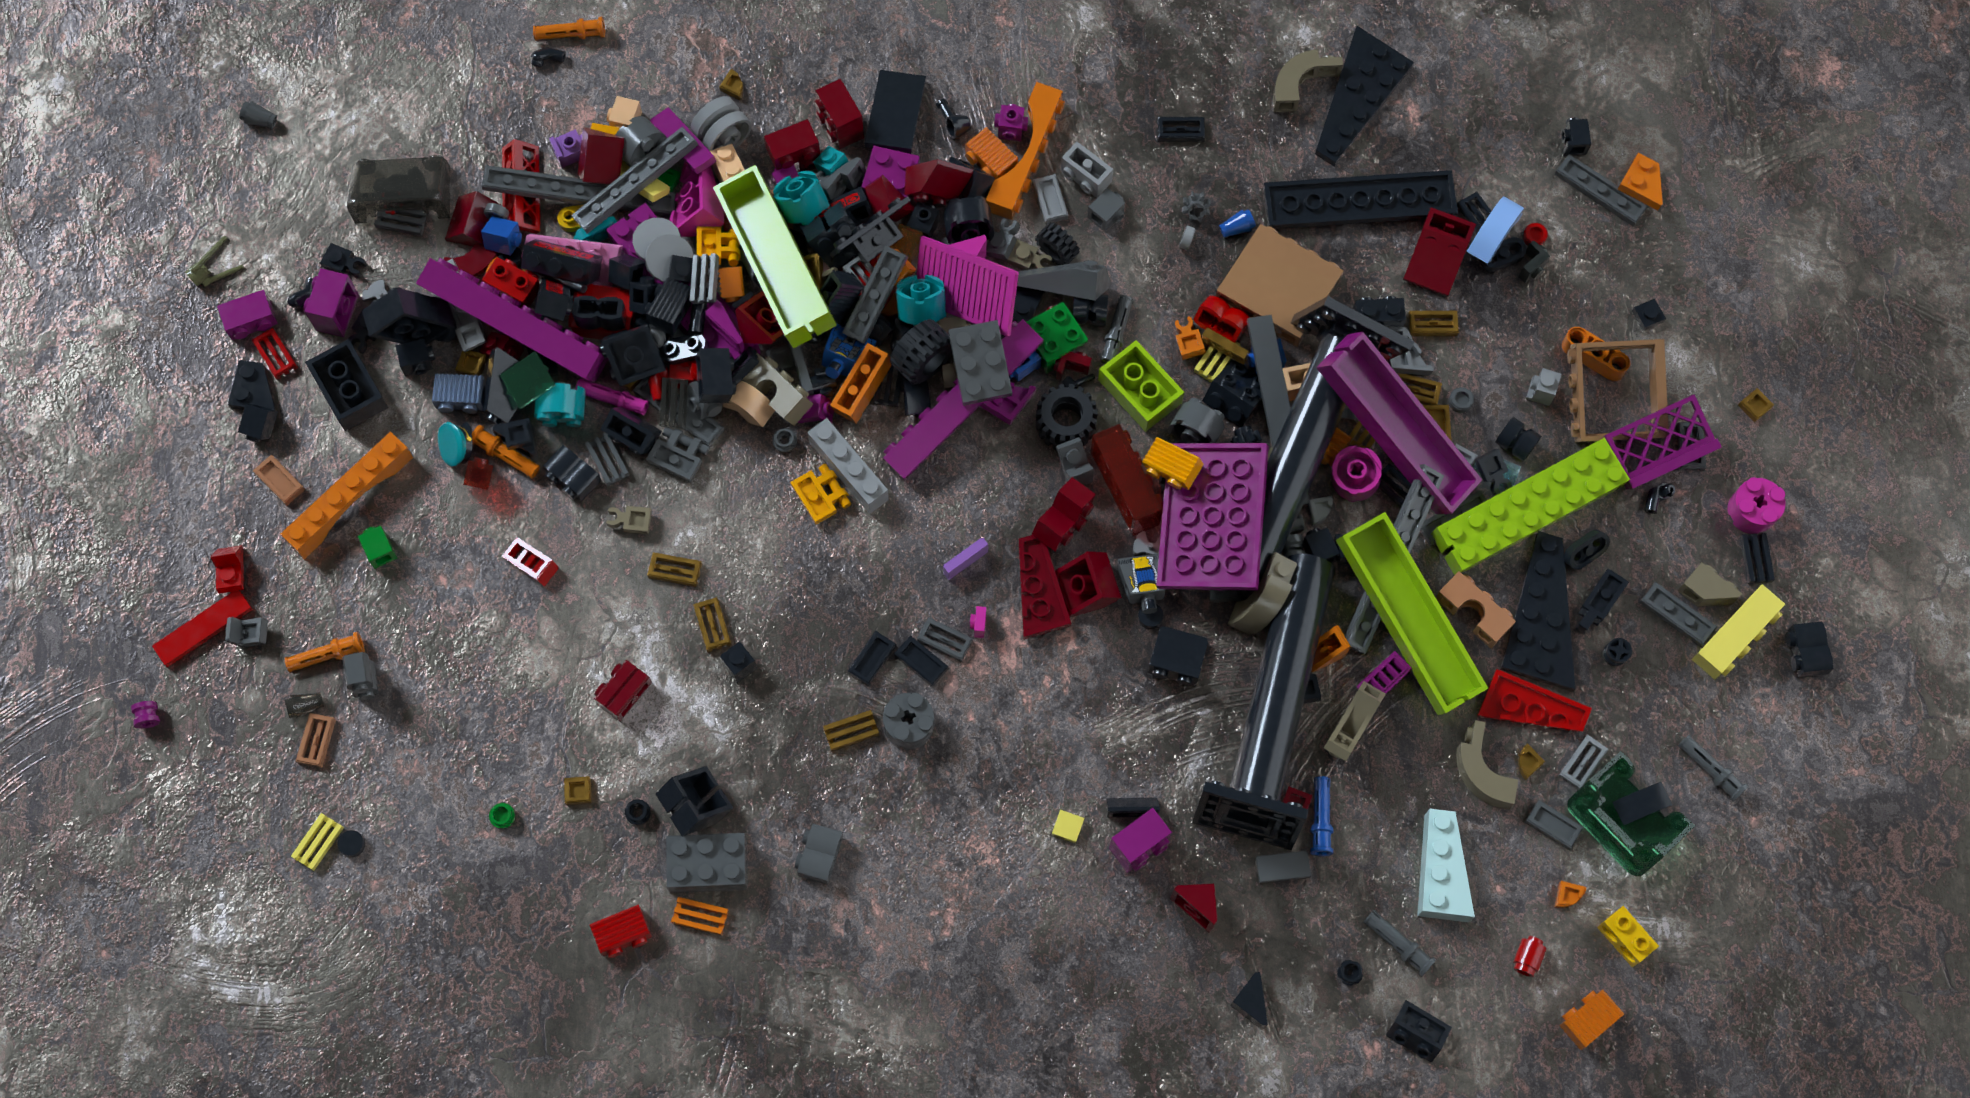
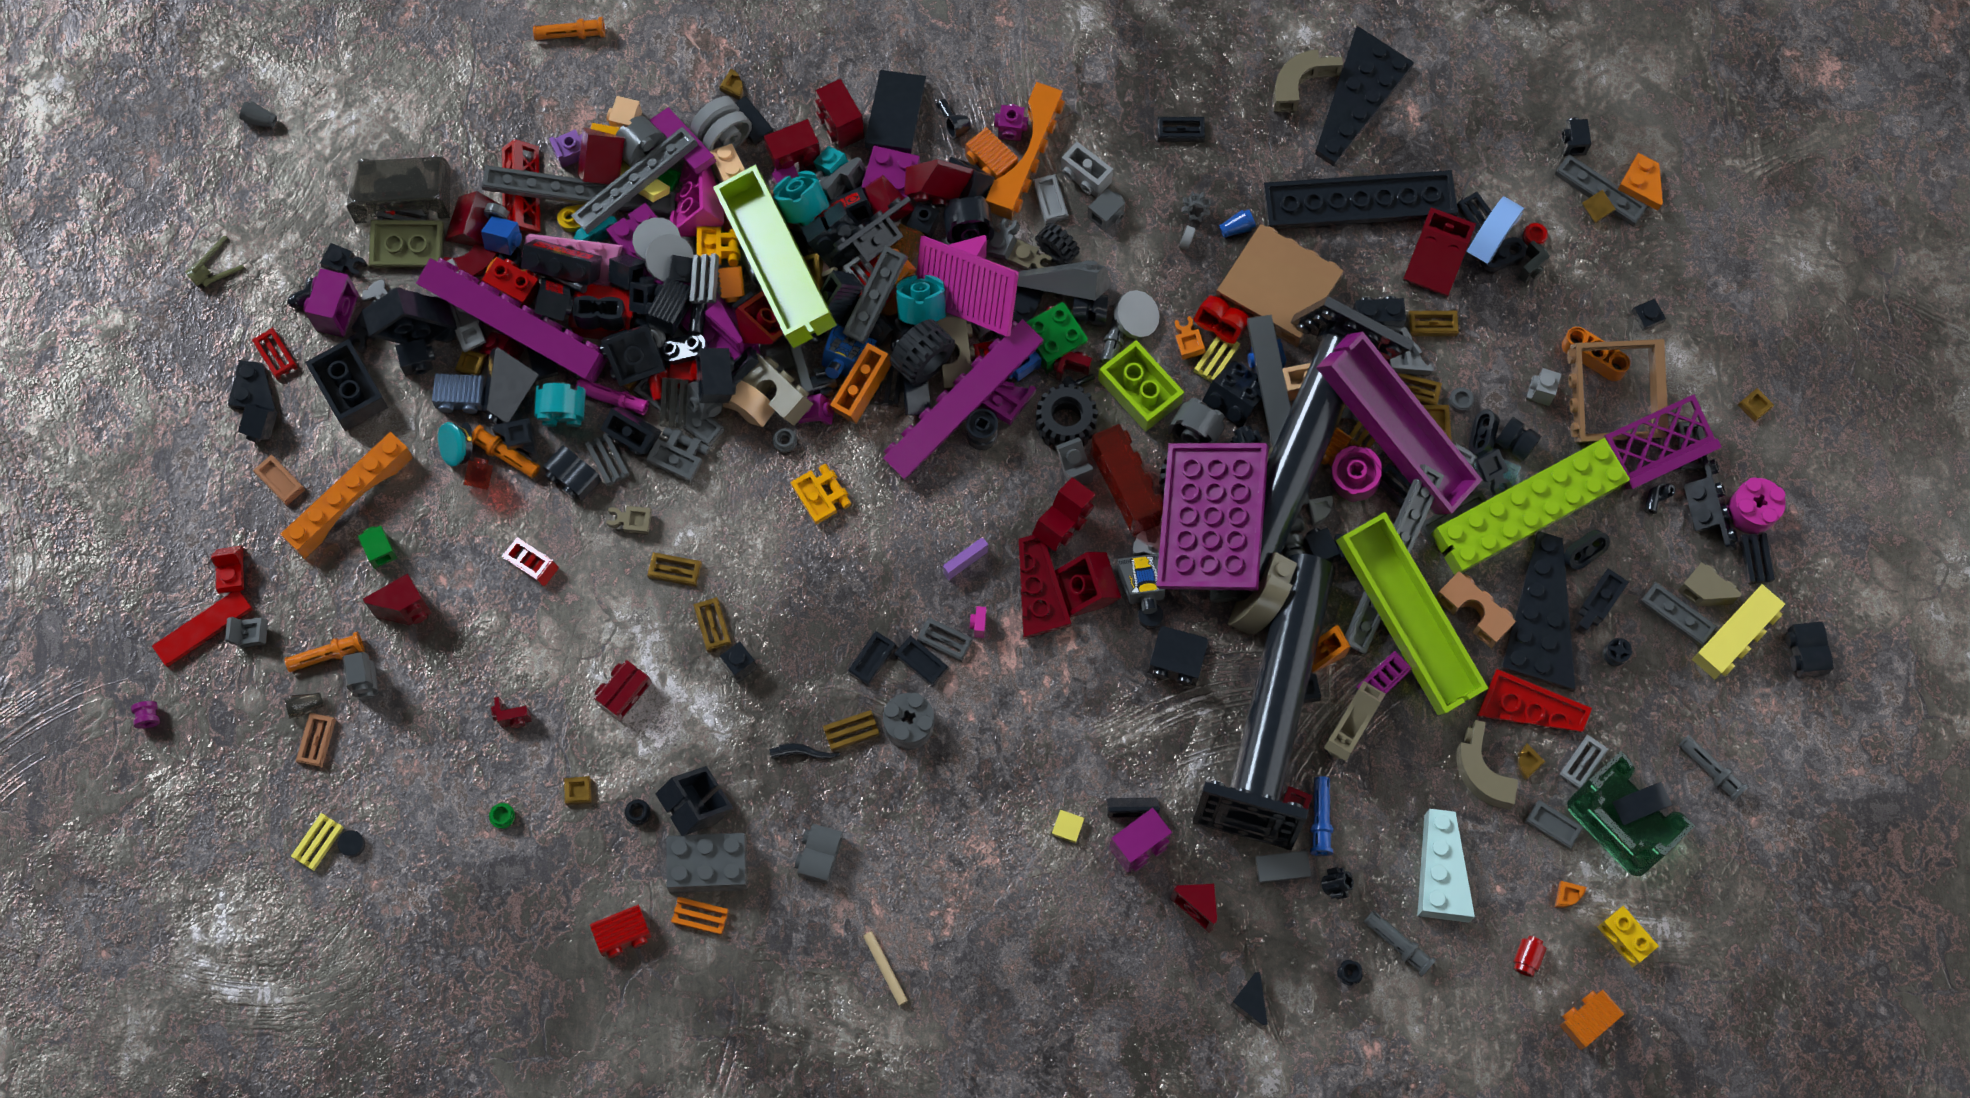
magenta brick [217,289,278,340] -> none
clear green piece [500,351,556,409] -> none
black arm [530,47,566,67] -> none
light grey brick [807,418,889,514] -> none
dark grey brick [948,320,1012,406] -> none
light orange brick [1142,437,1204,490] -> none
pearl gold tile [1202,328,1249,365] -> none
black bracket [1386,1000,1452,1062] -> none
none -> dark red slope [363,573,432,626]
none -> olive tile [368,220,444,269]
none -> dark red bracket [491,697,532,728]
none -> black tile [735,96,774,145]
none -> black animal [769,743,841,759]
none -> tan bar [863,931,908,1006]
none -> black wheel [966,409,998,450]
none -> light grey tile [1114,290,1159,339]
none -> black gear [1321,866,1354,900]
none -> black plate [1468,409,1500,457]
none -> pearl gold tile [1582,189,1616,223]
none -> black bracket [1684,454,1738,551]

